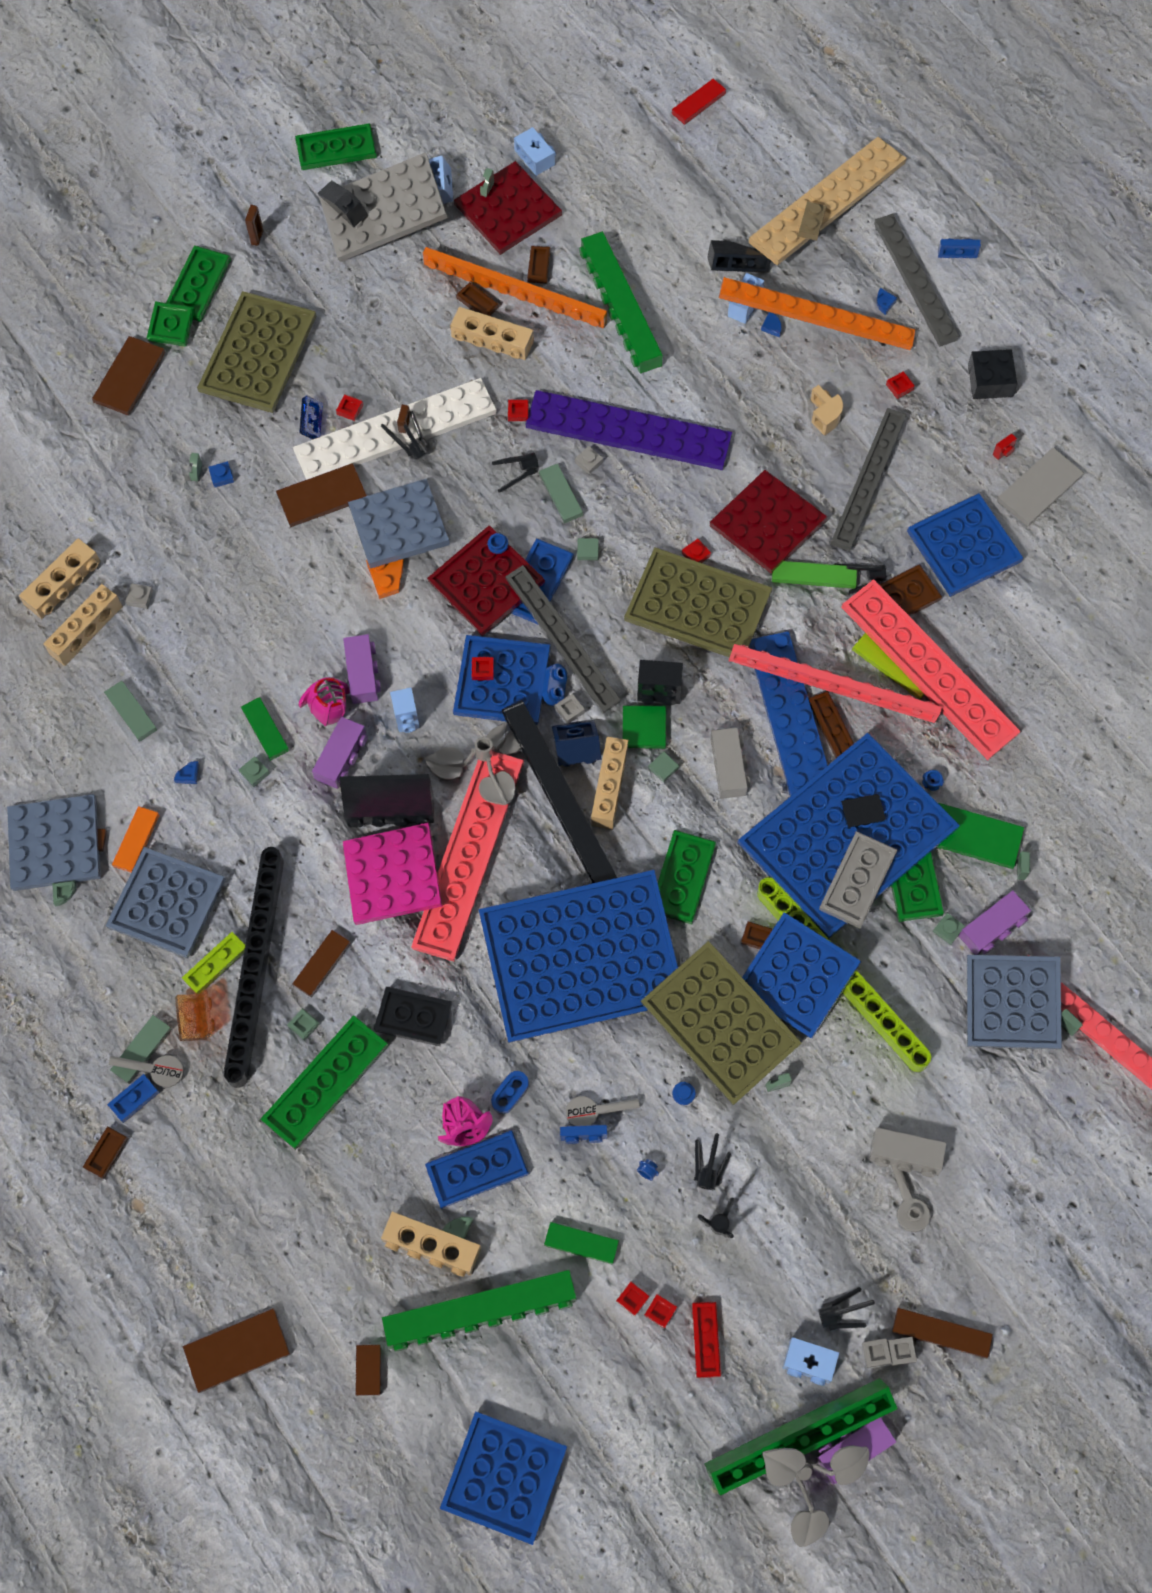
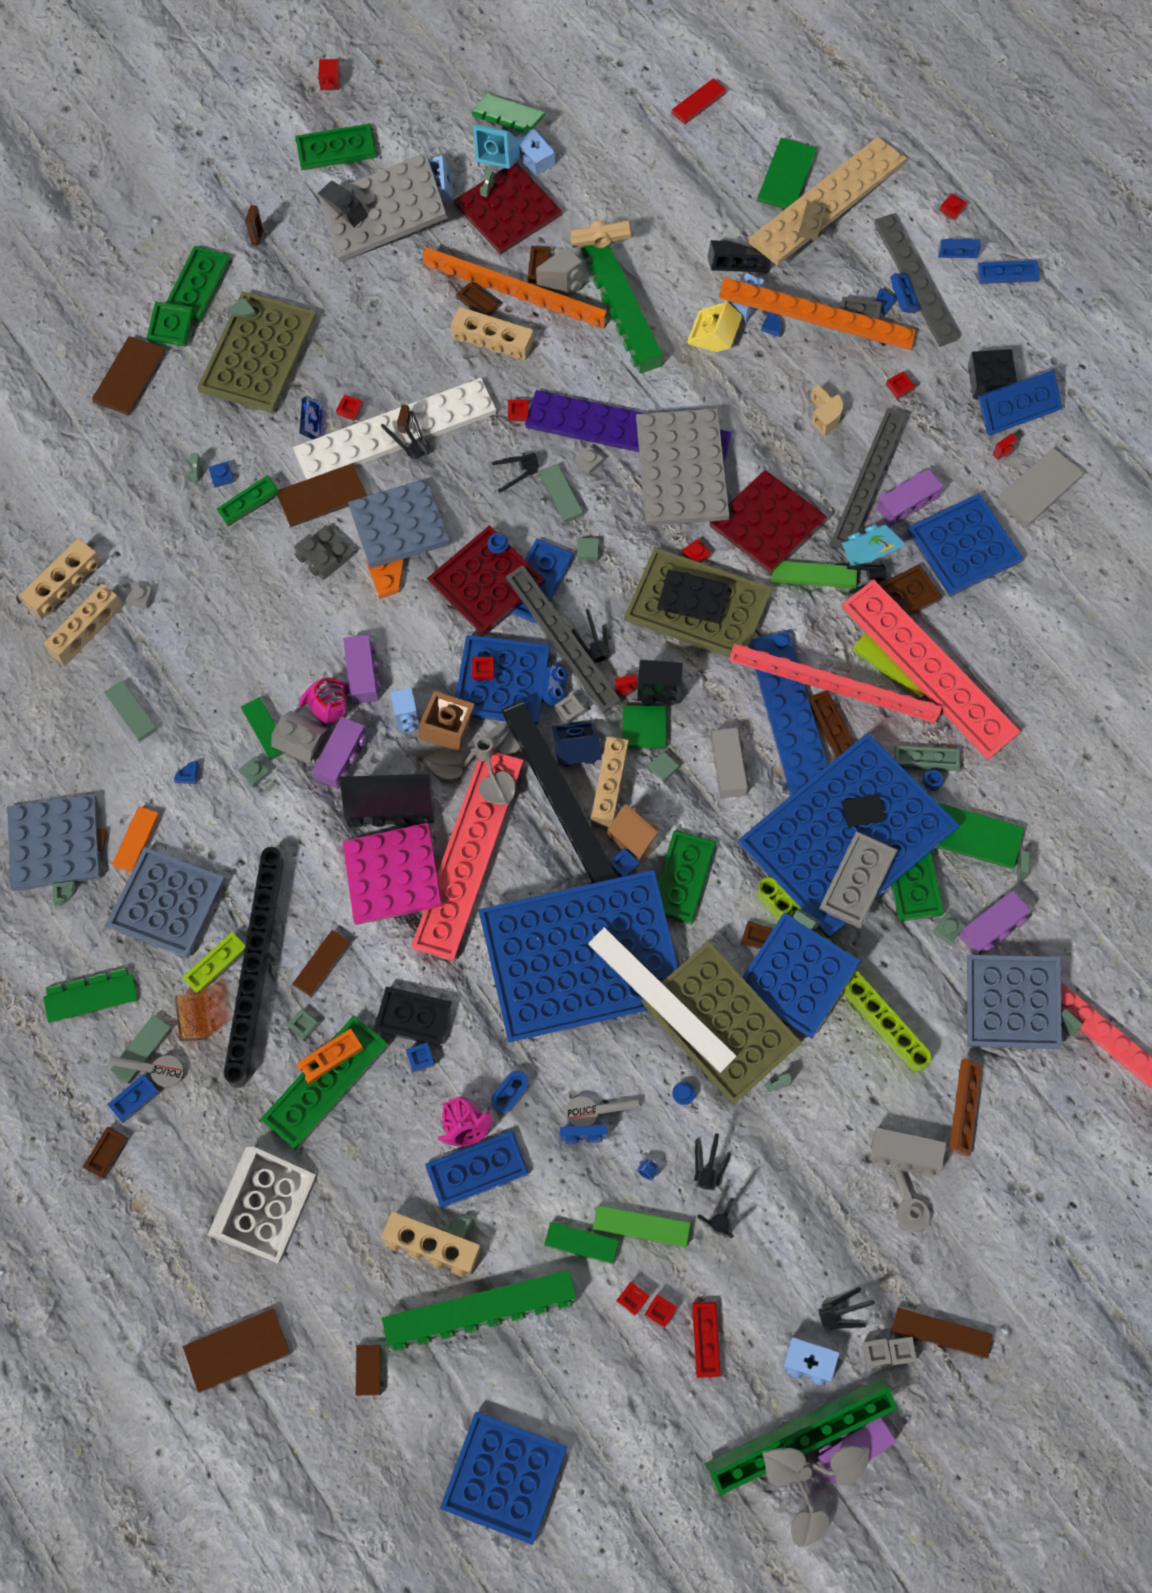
none -> green windscreen [43,967,138,1023]
none -> white slope [208,1147,316,1264]
none -> green tile [216,475,280,527]
none -> sand green tile [228,298,256,318]
none -> light grey slope [271,711,329,764]
none -> dark grey plate [294,525,355,581]
none -> orange plate [296,1028,363,1084]
none -> red brick [318,59,340,91]
none -> blue plate [406,1042,435,1073]
none -> medium nougat slope [419,691,475,751]
none -> windscreen [472,94,546,134]
none -> medium azure slope [473,124,520,169]
none -> light grey slope [536,246,582,296]
none -> tan piece [569,220,631,248]
none -> black plant [571,608,610,663]
none -> white tile [588,928,736,1073]
none -> bright green tile [593,1205,690,1248]
none -> medium nougat slope [607,804,658,864]
none -> blue plate [609,848,640,877]
none -> red plate [614,674,637,695]
none -> light grey plate [636,409,729,526]
none -> black plate [657,569,729,624]
none -> light yellow slope [687,301,742,352]
none -> green tile [757,138,817,209]
none -> sand green tile [793,910,821,929]
none -> dark grey plate [840,297,882,319]
none -> medium azure slope [842,524,905,565]
none -> medium lavender brick [876,468,944,527]
none -> blue plate [890,273,921,313]
none -> sand green tile [894,745,960,772]
none -> red plate [939,193,967,220]
none -> dark orange plate [949,1059,982,1156]
none -> blue plate [977,260,1040,284]
none -> blue tile [978,369,1063,436]

